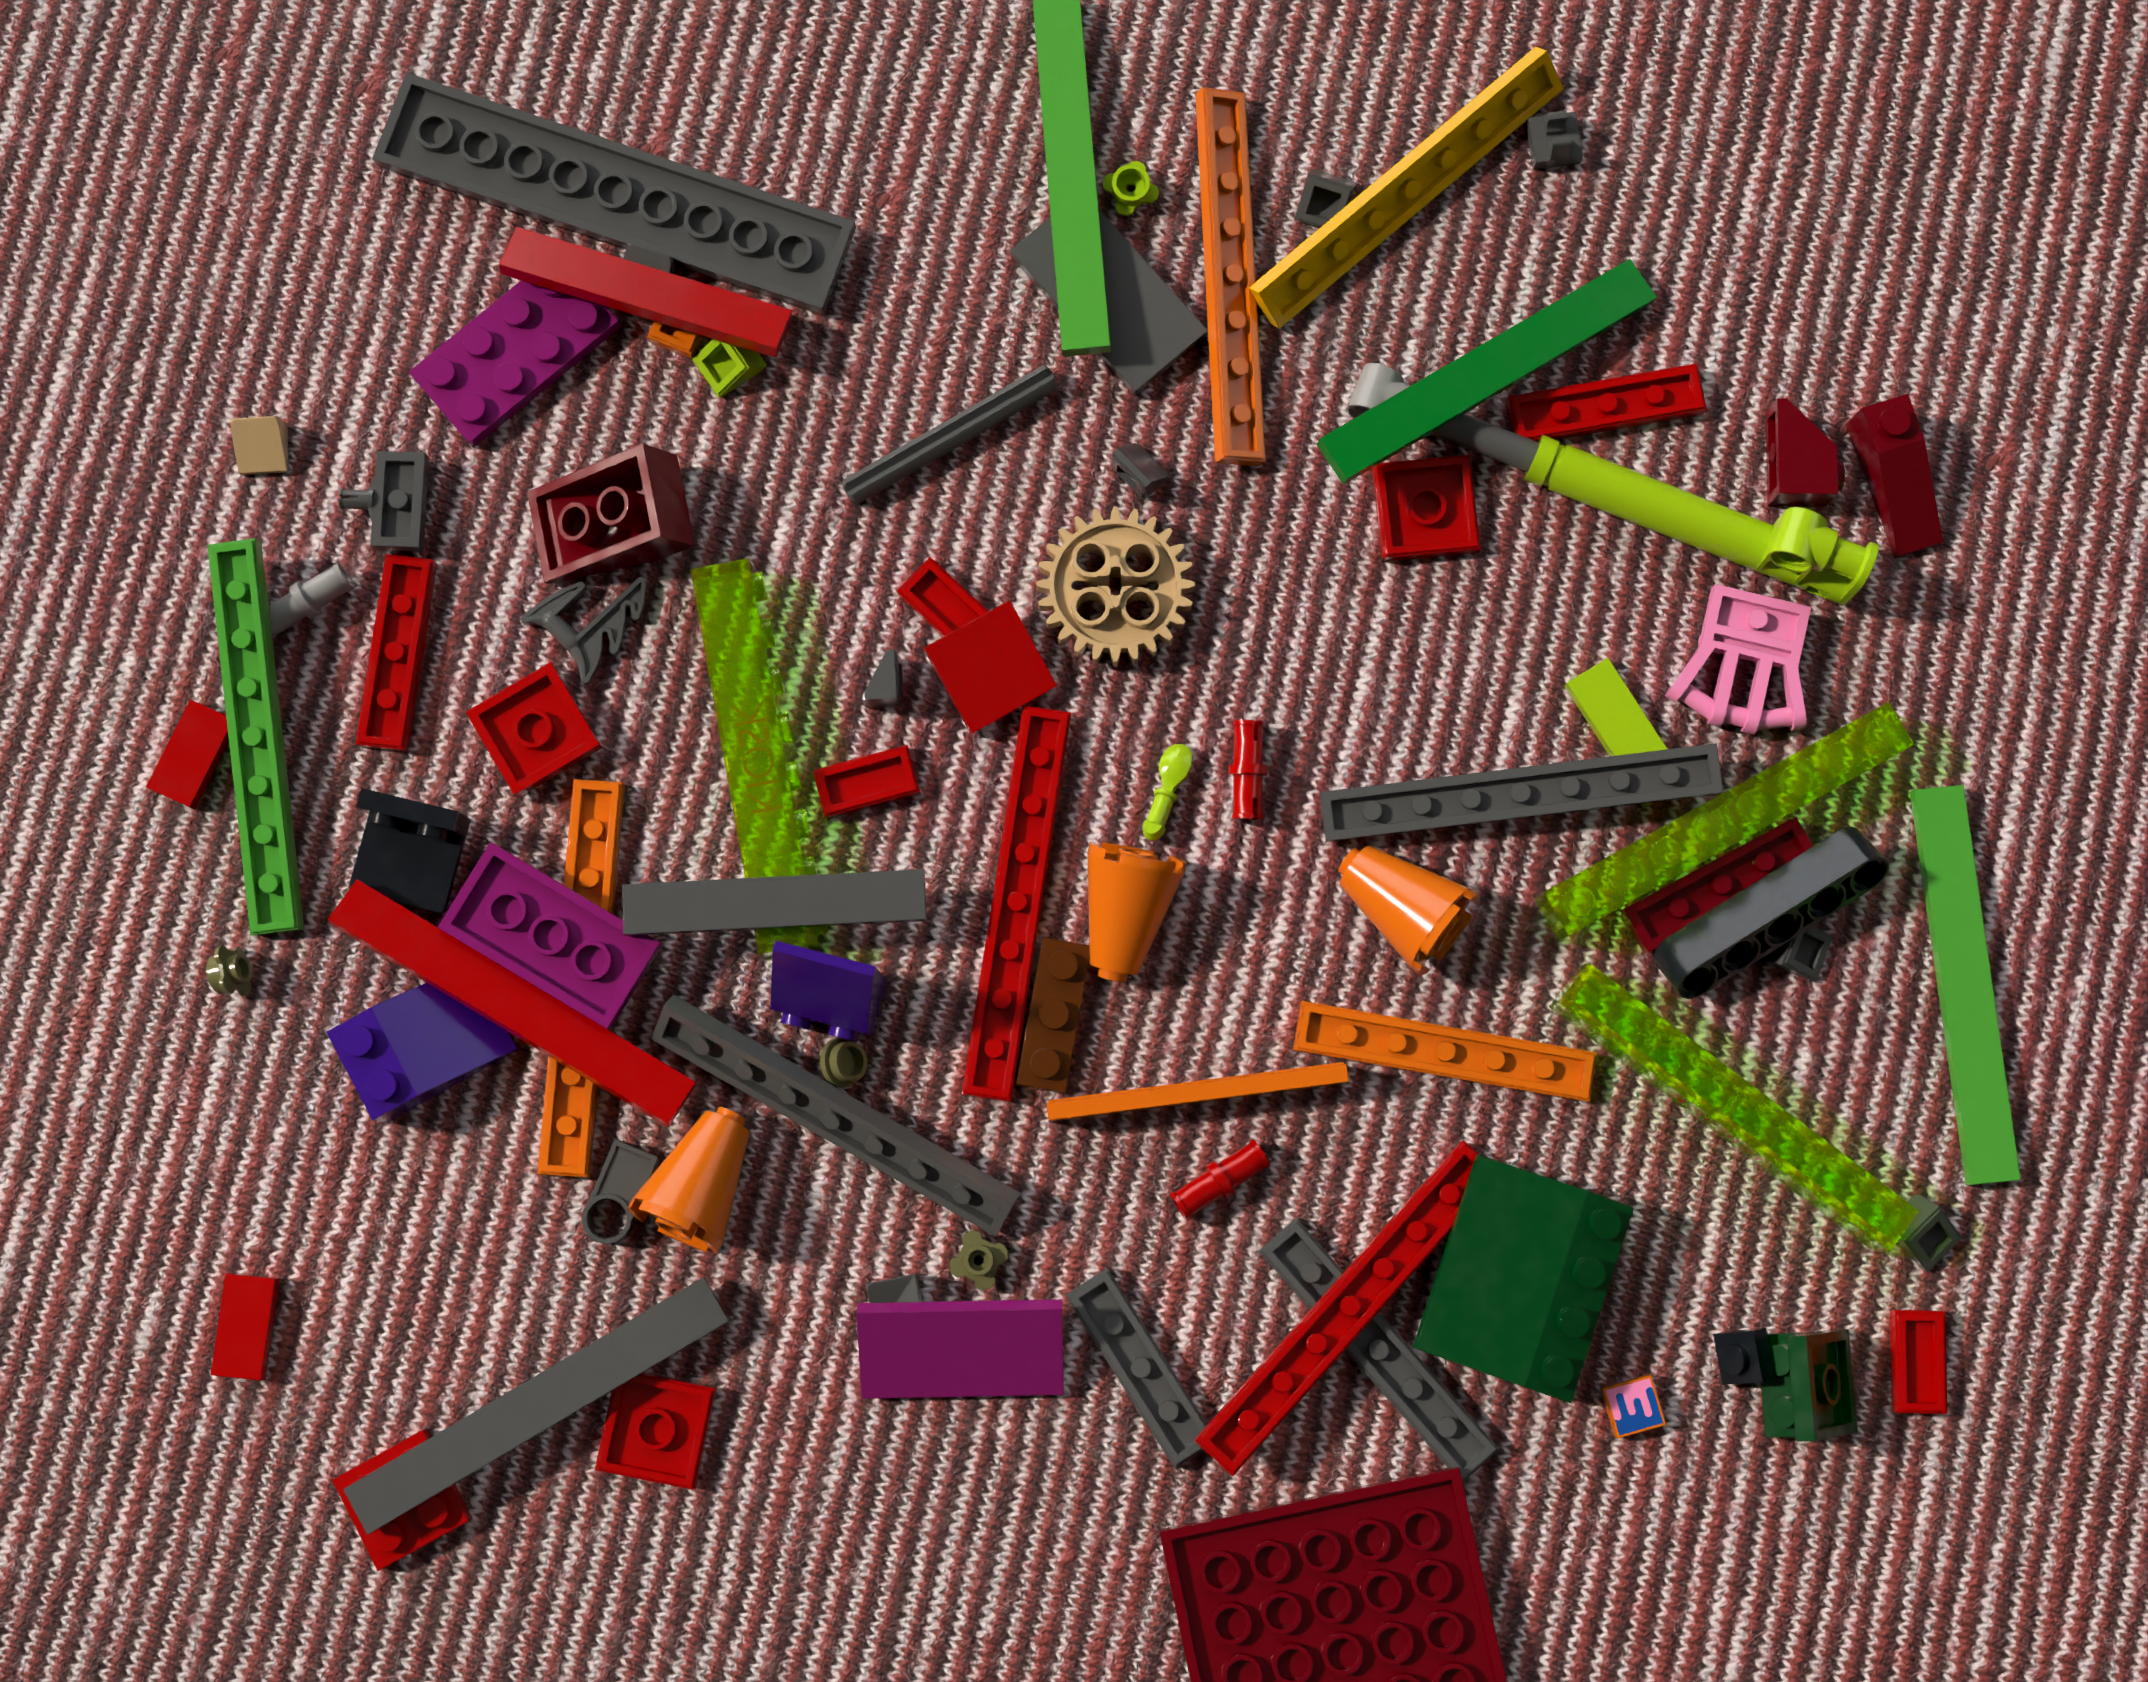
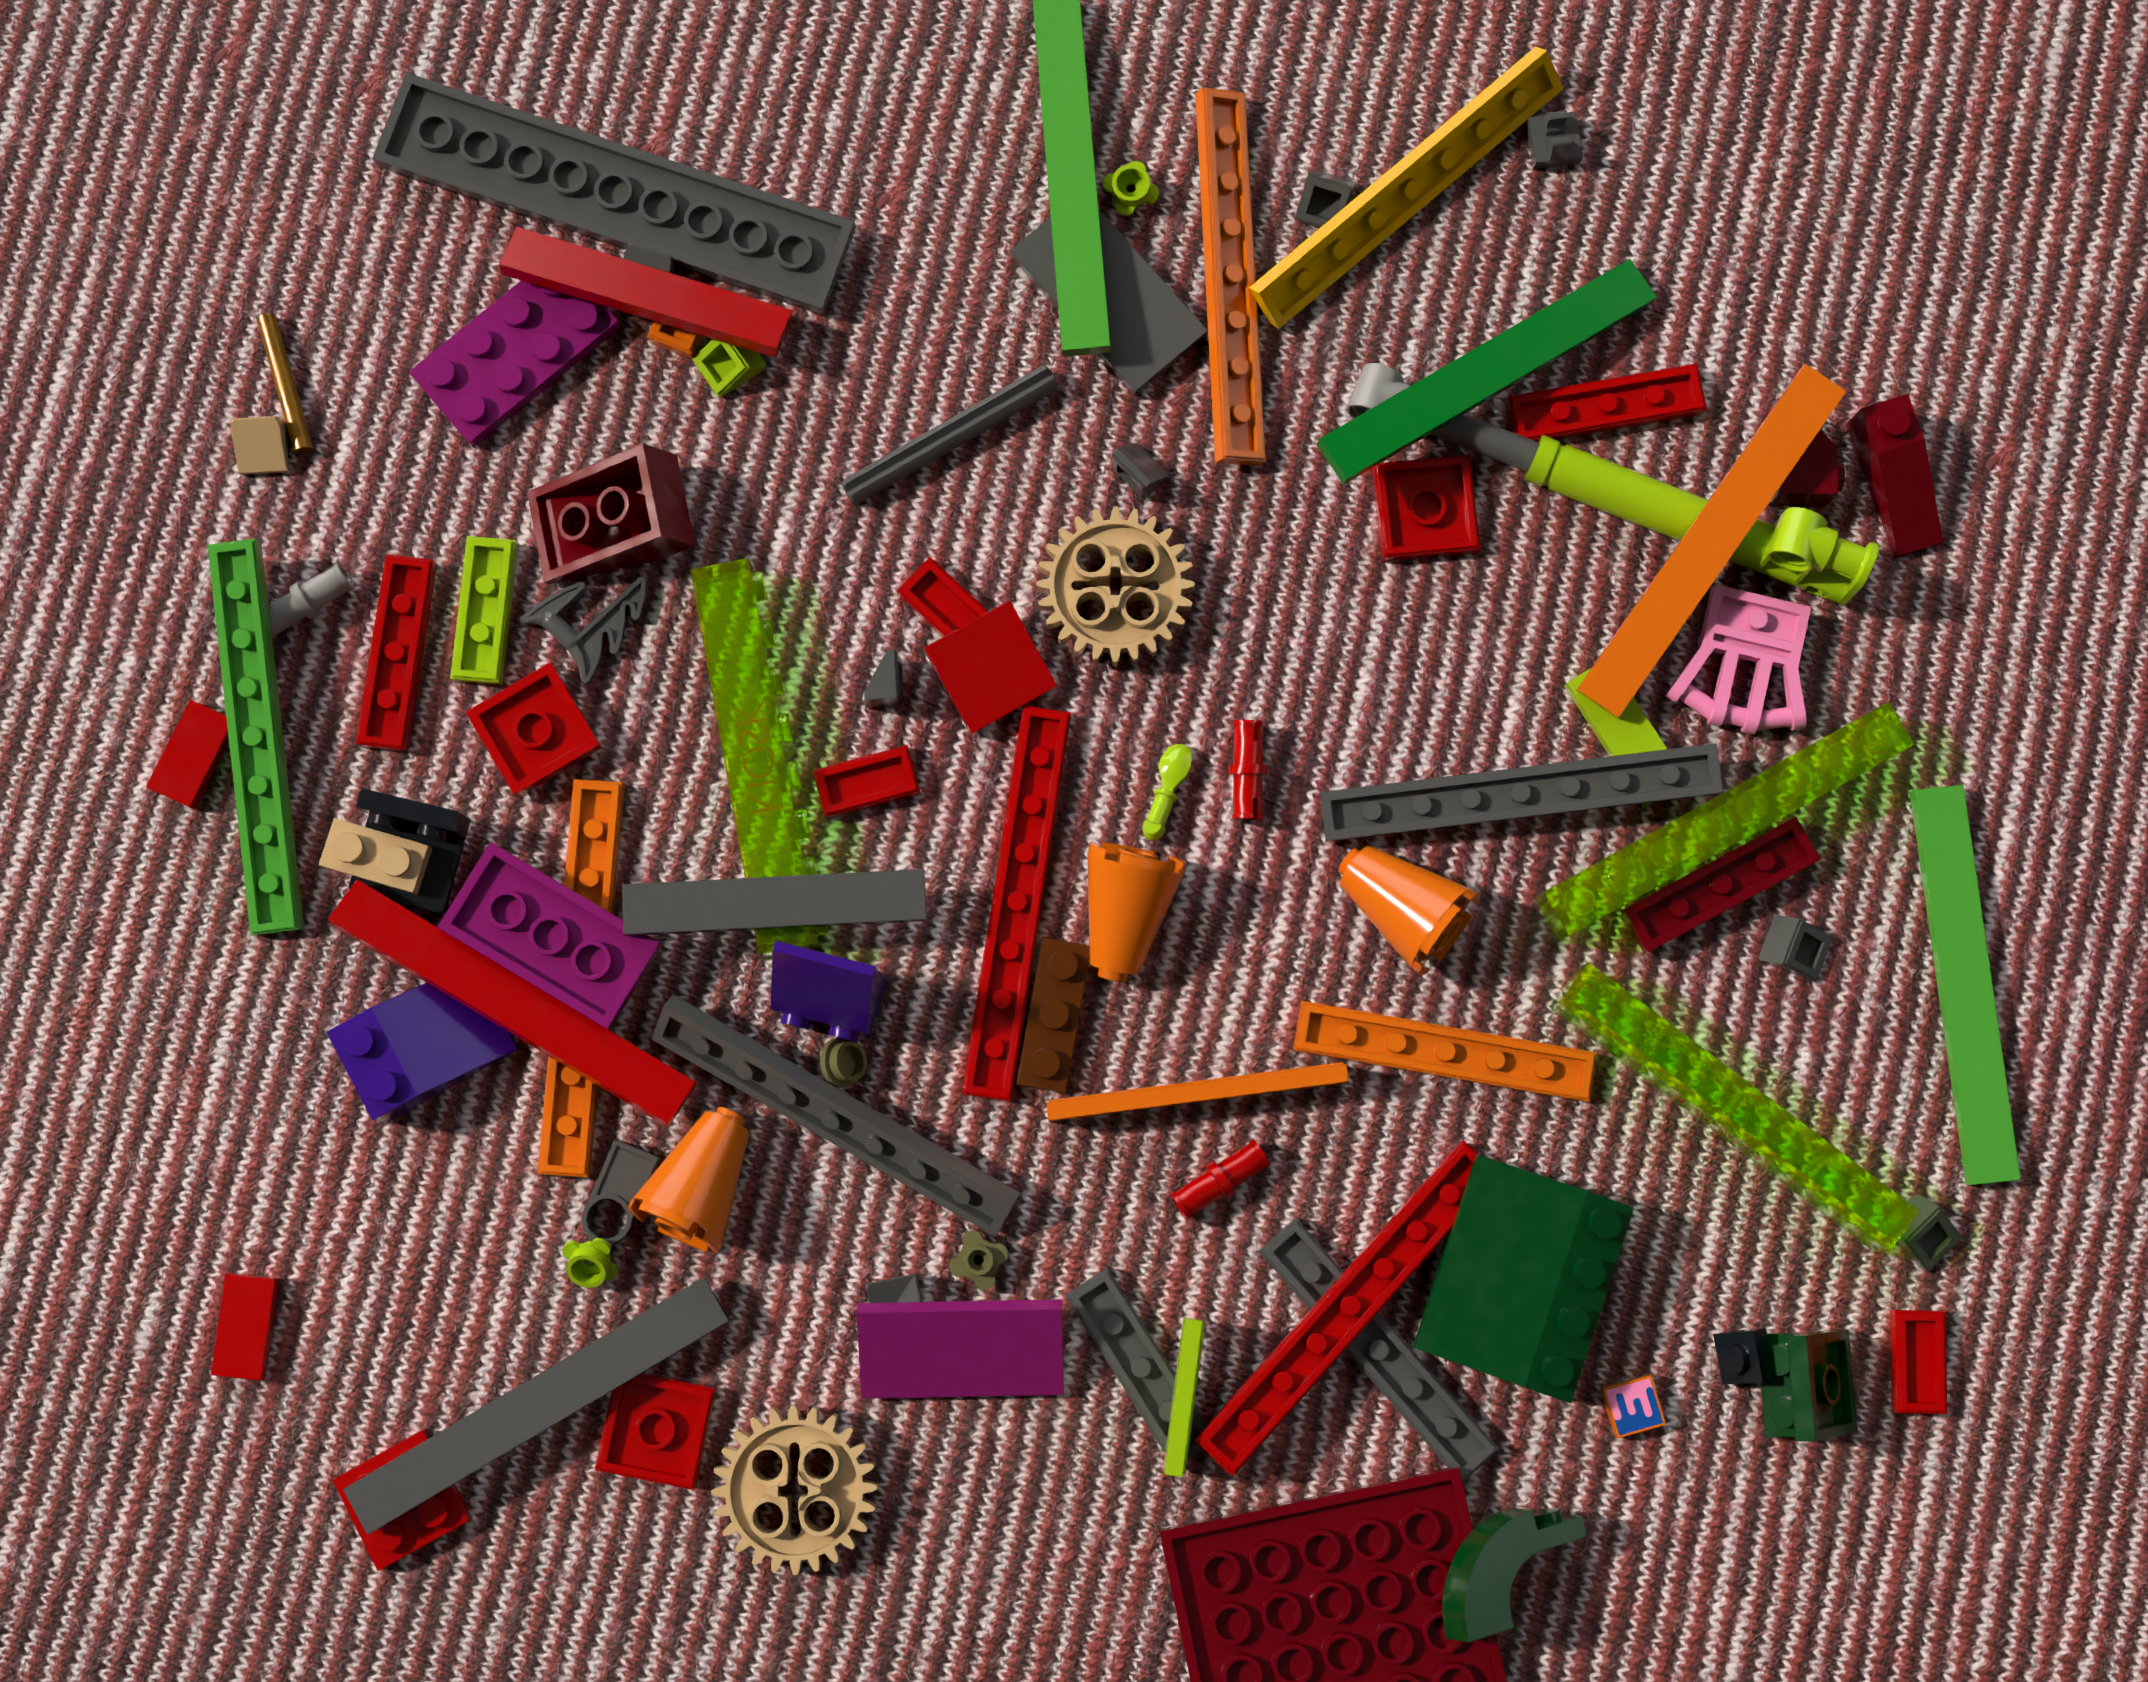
olive plate [206,946,252,996] -> none
dark grey plate [338,451,429,552] -> none
black beam [1653,827,1889,999] -> none
none -> pearl gold bar [257,313,313,454]
none -> tan plate [319,818,433,895]
none -> lime tile [450,536,518,686]
none -> lime plate [562,1238,619,1288]
none -> tan gear [711,1404,879,1575]
none -> lime tile [1163,1317,1205,1477]
none -> dark green arch [1442,1508,1587,1643]
none -> orange tile [1576,363,1847,718]

